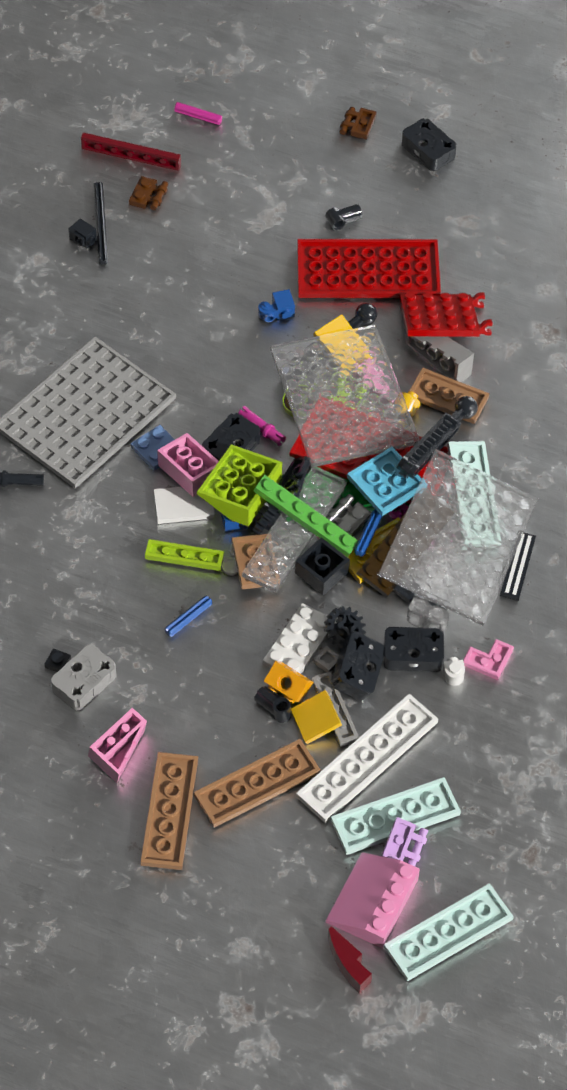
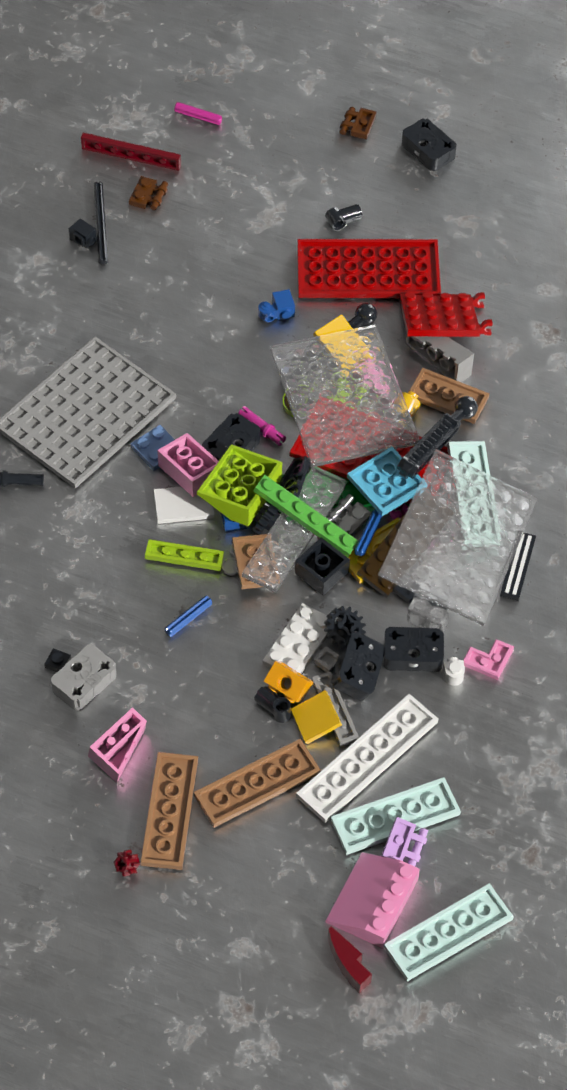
none -> dark red gear [114,849,140,876]

